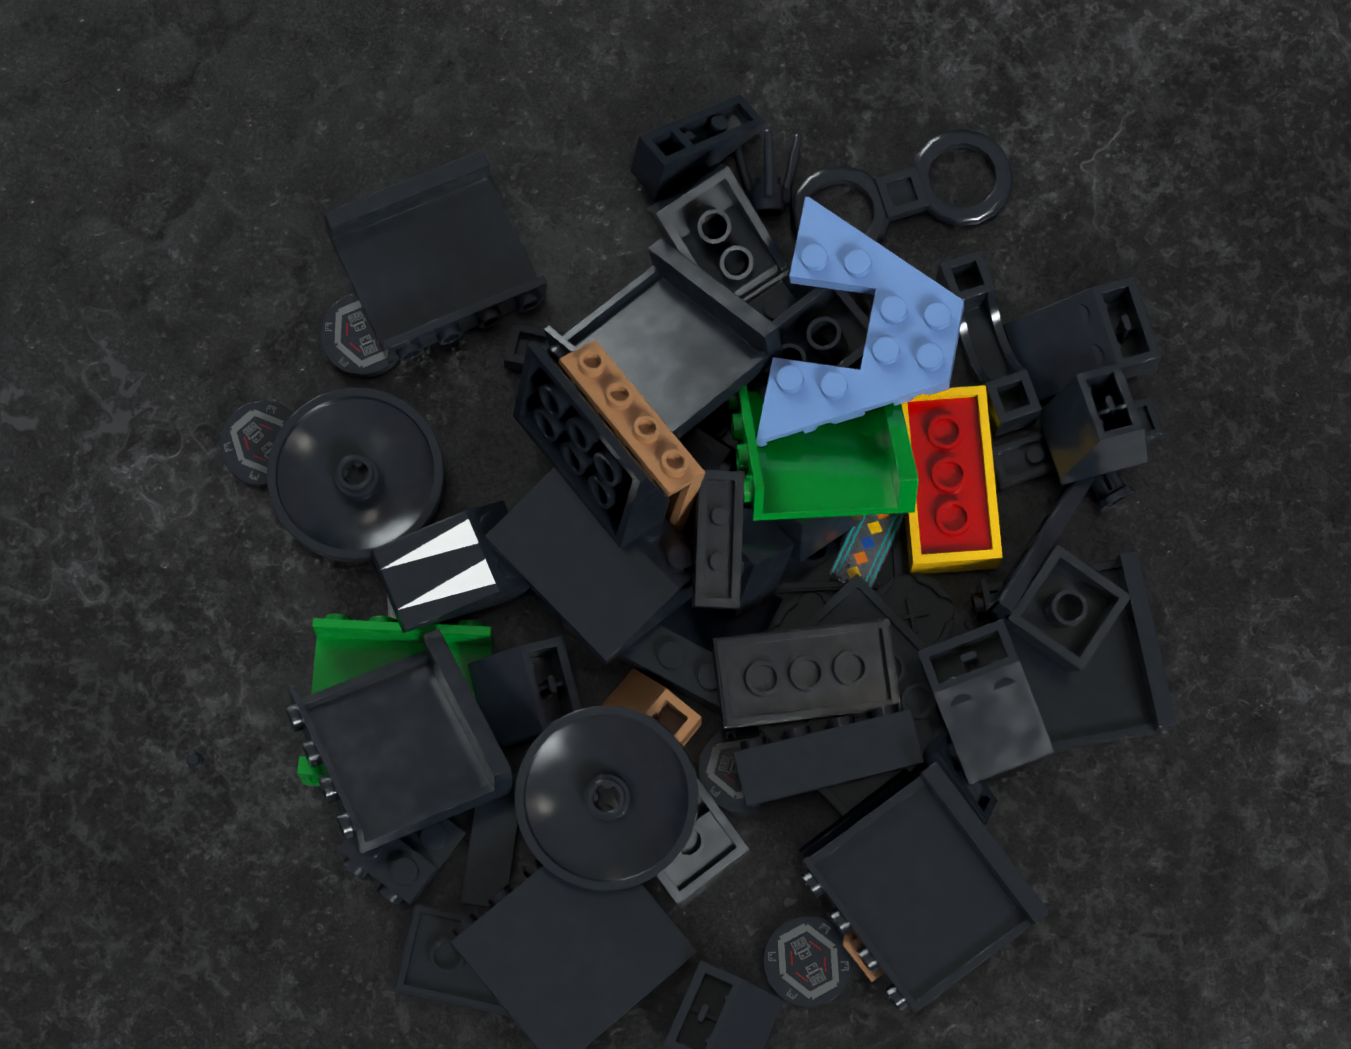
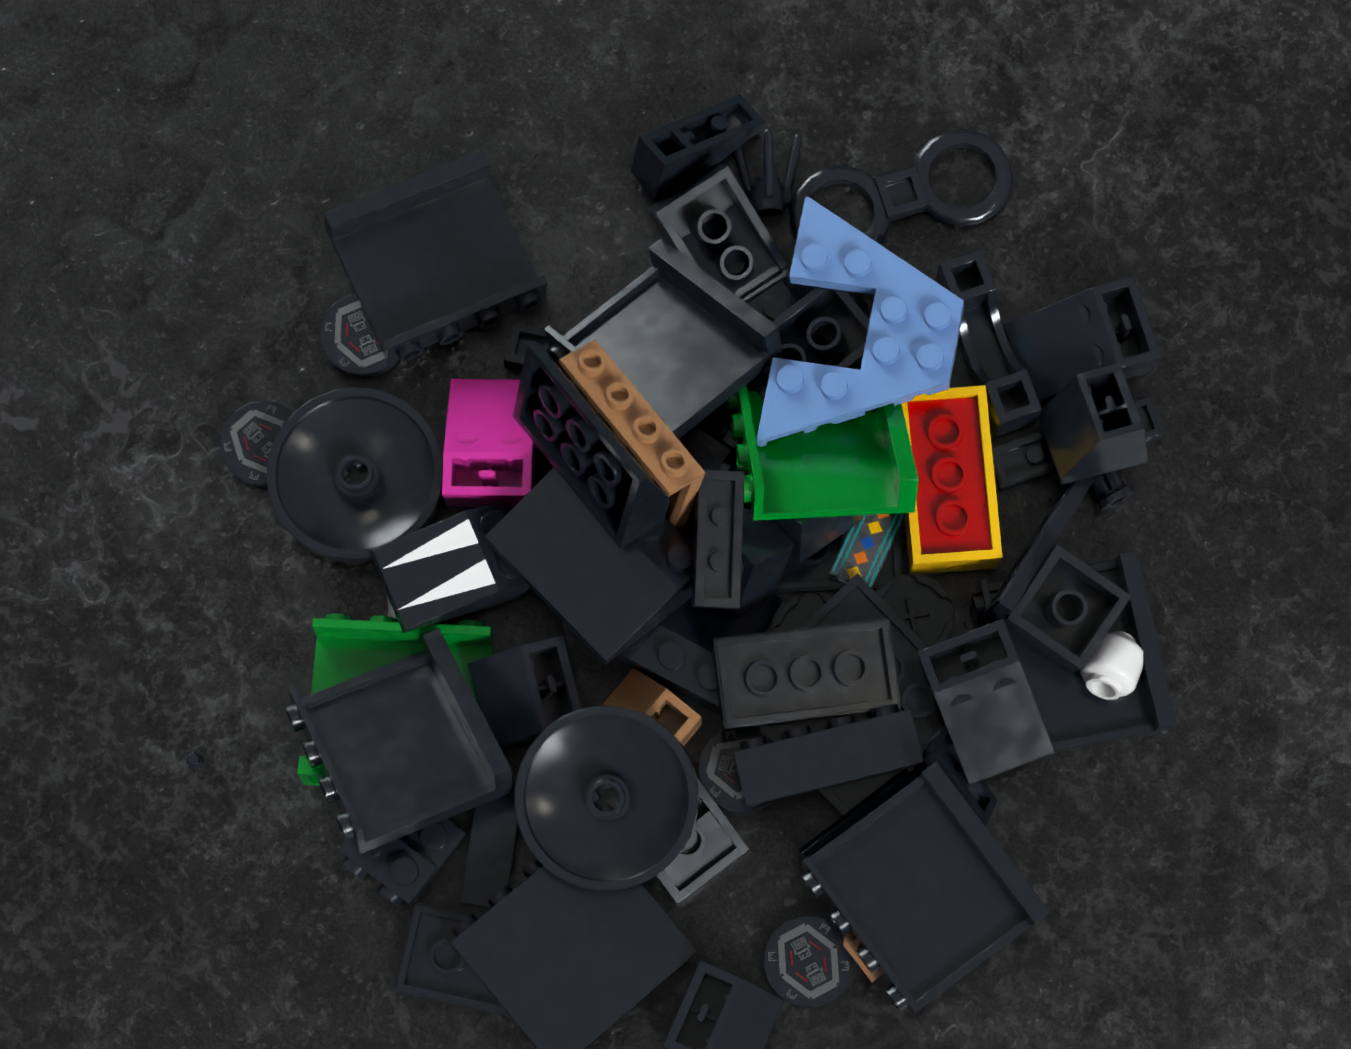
none -> dark pink slope [442,379,536,508]
none -> white head [1080,631,1144,700]

